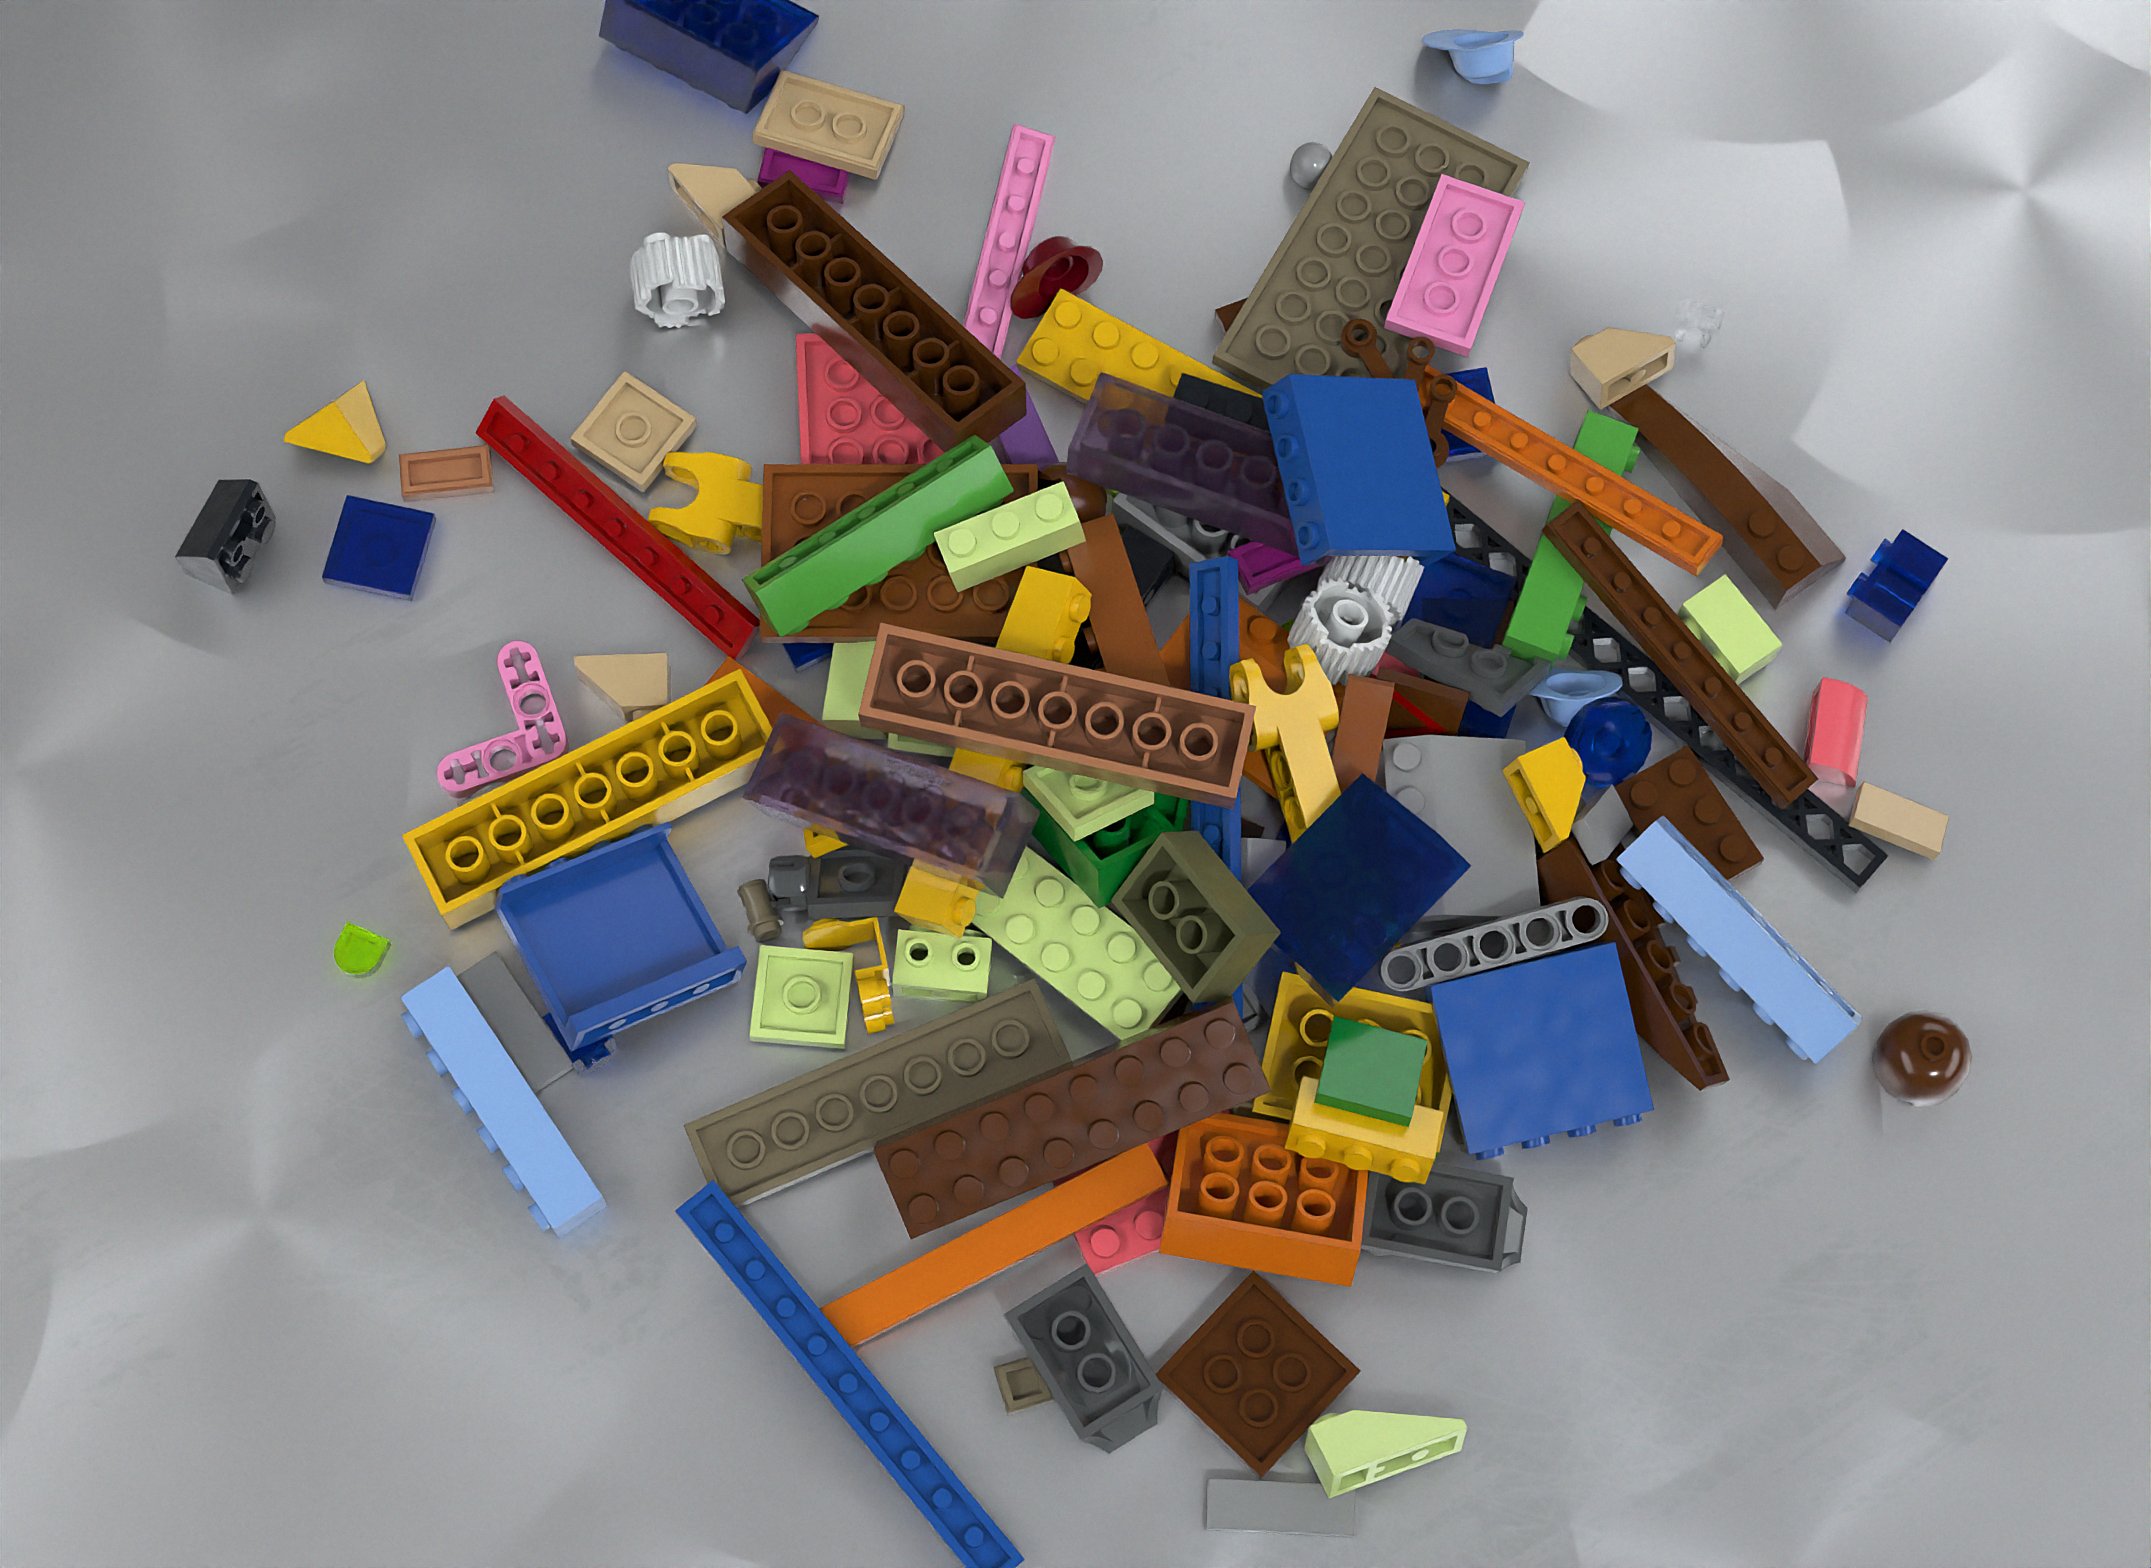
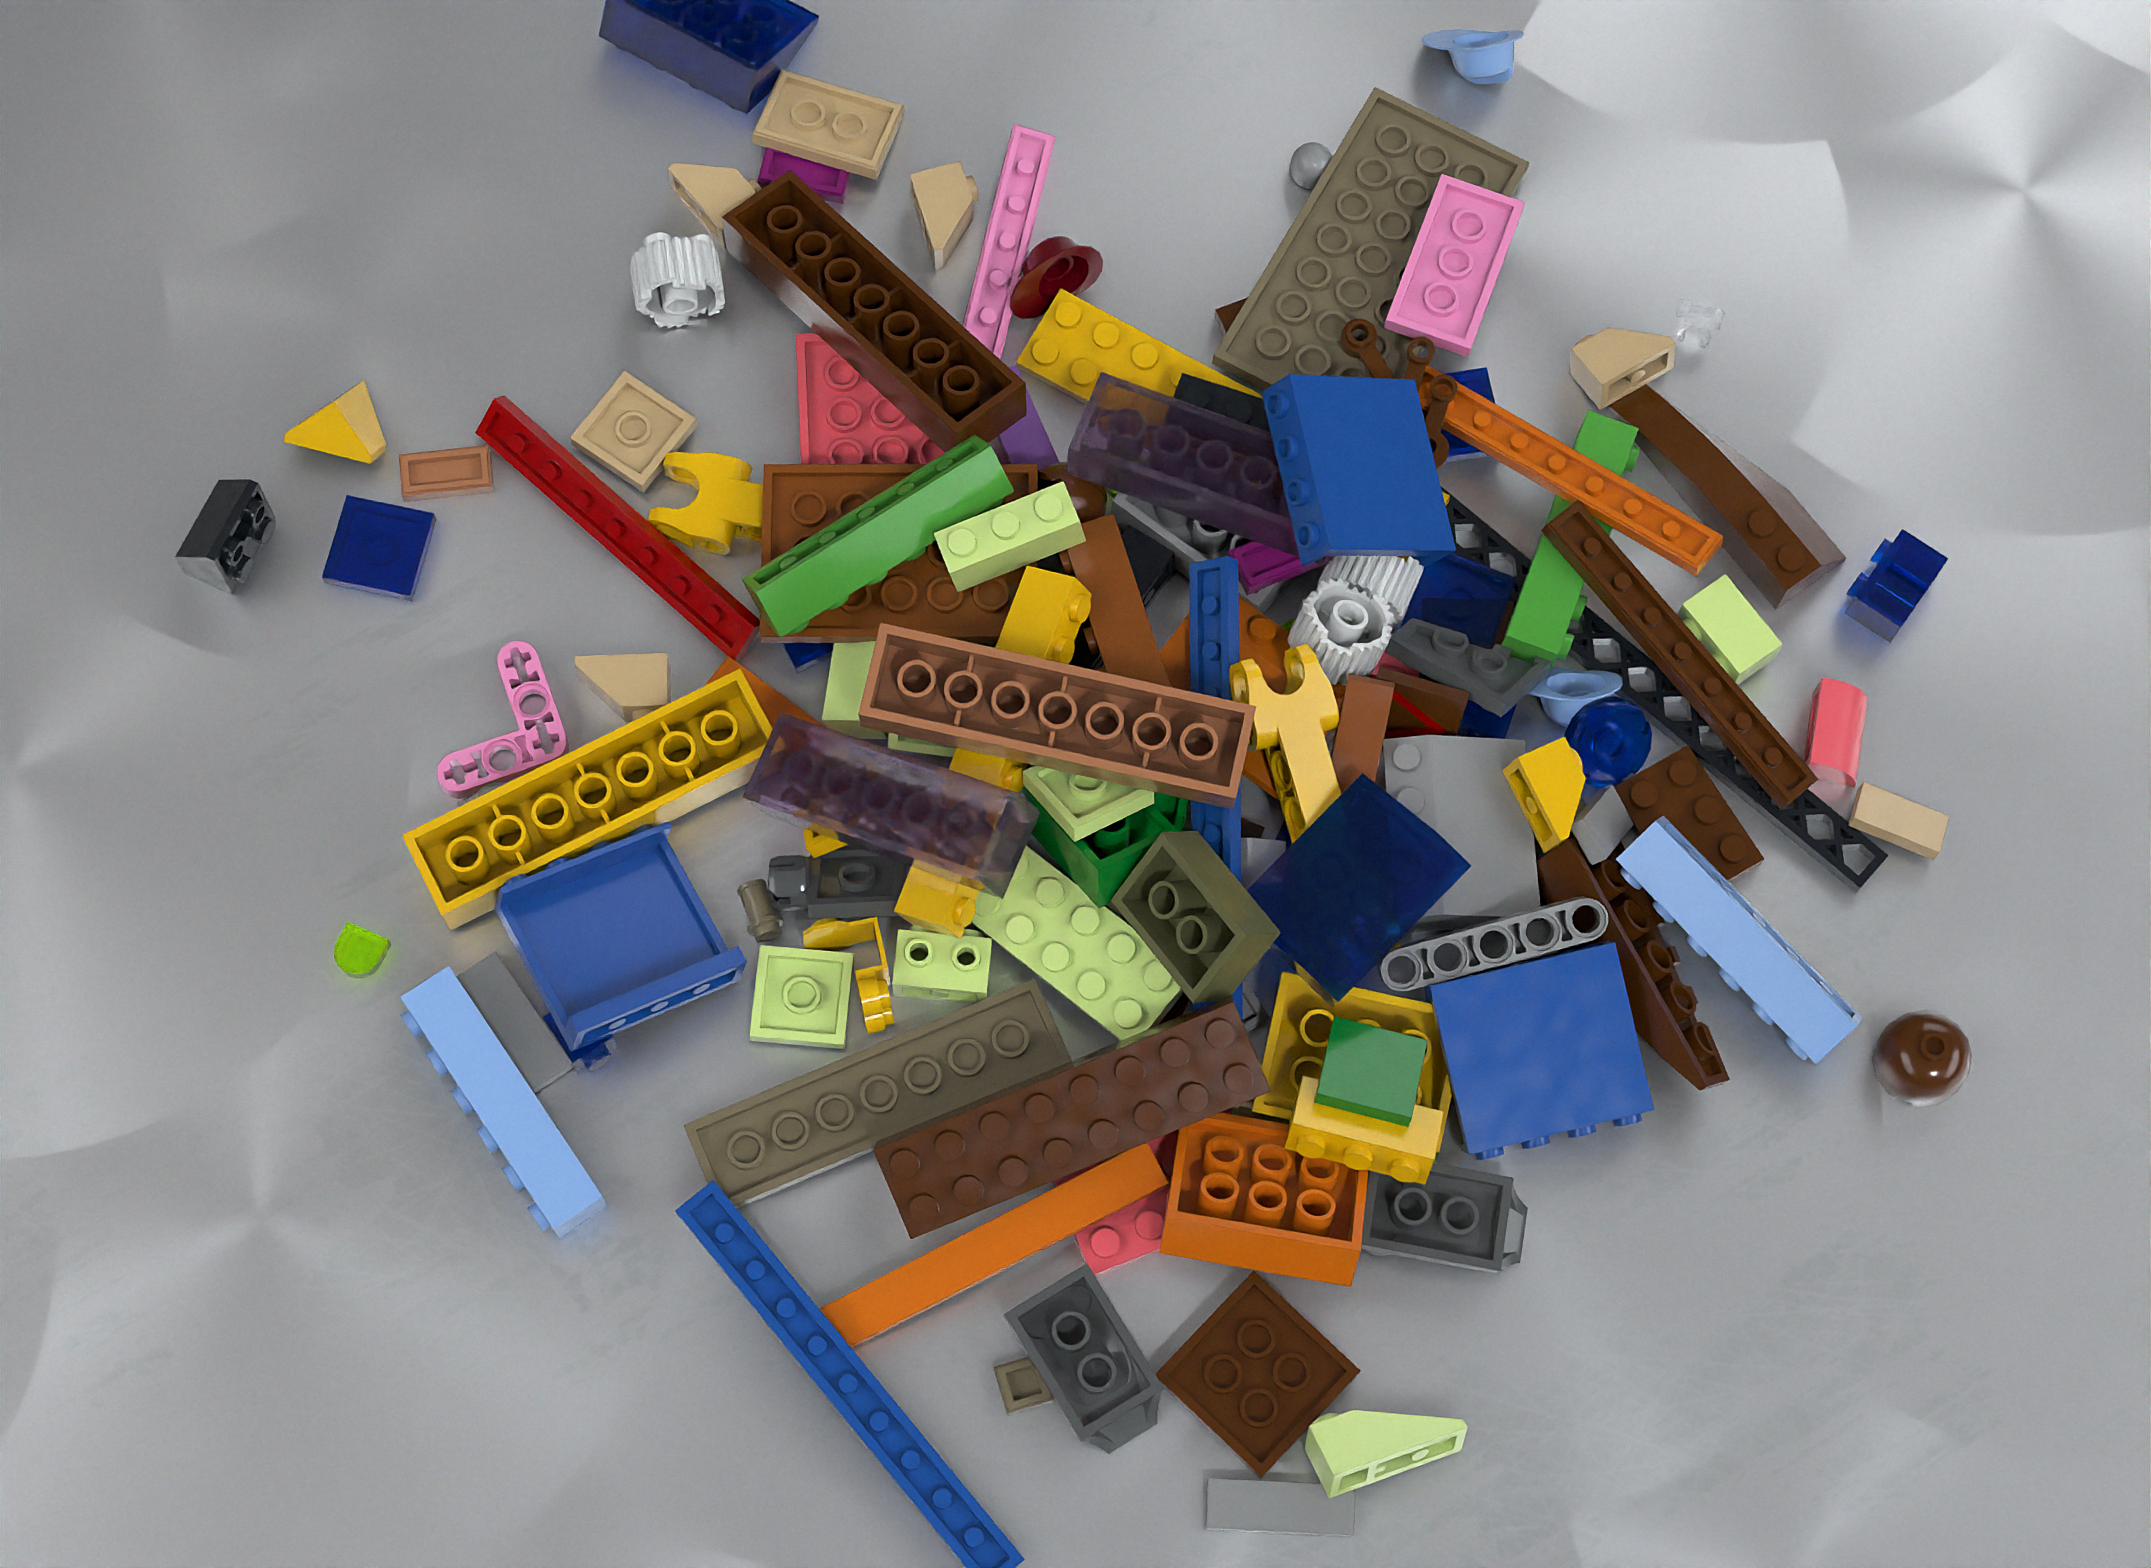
none -> tan slope [910,161,979,270]

